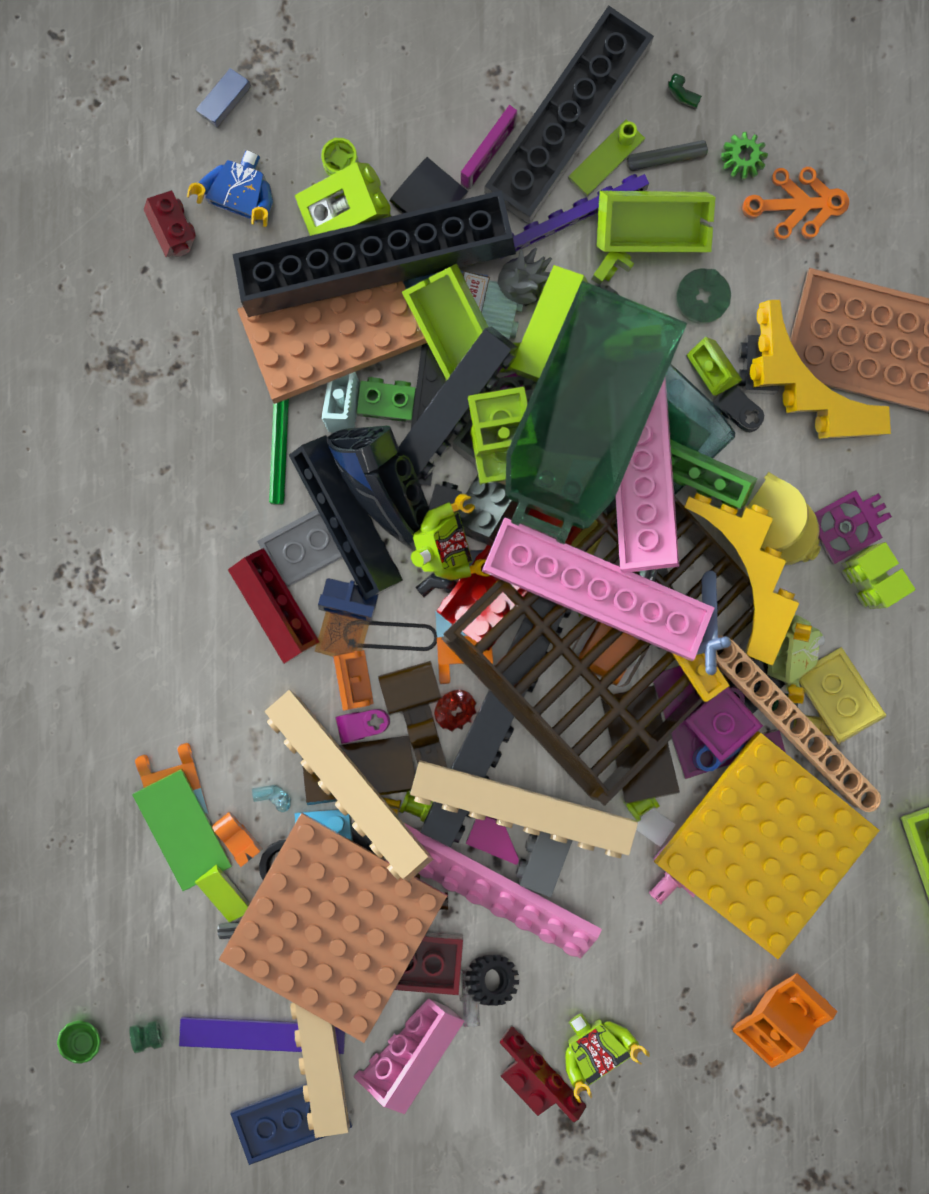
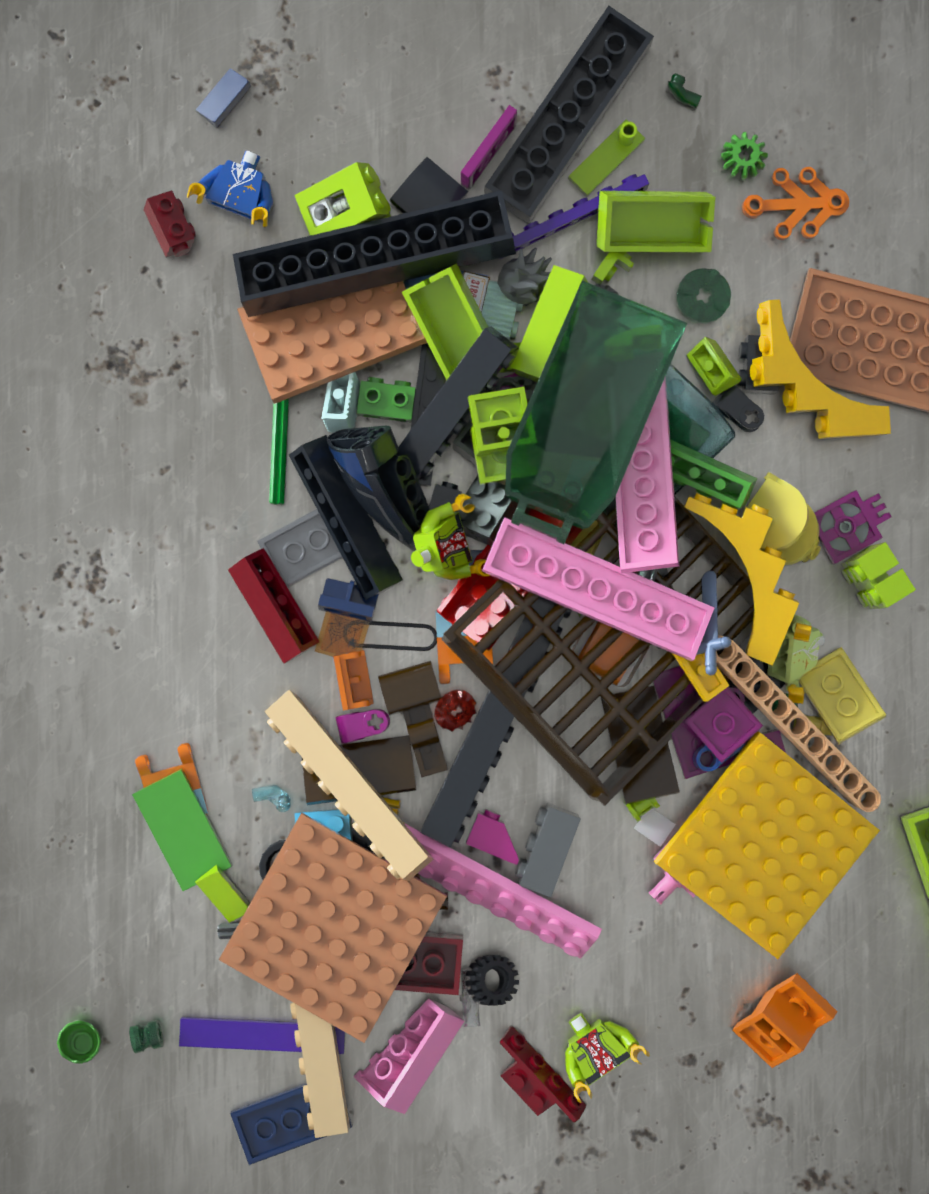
orange leg [212,812,263,867] -> none
lime wheel [321,138,358,176] -> none
lime bush [399,791,433,822] -> none
tan brick [410,760,638,858] -> none
black arm [415,573,457,597] -> none
dark grey axle [627,140,708,170] -> none

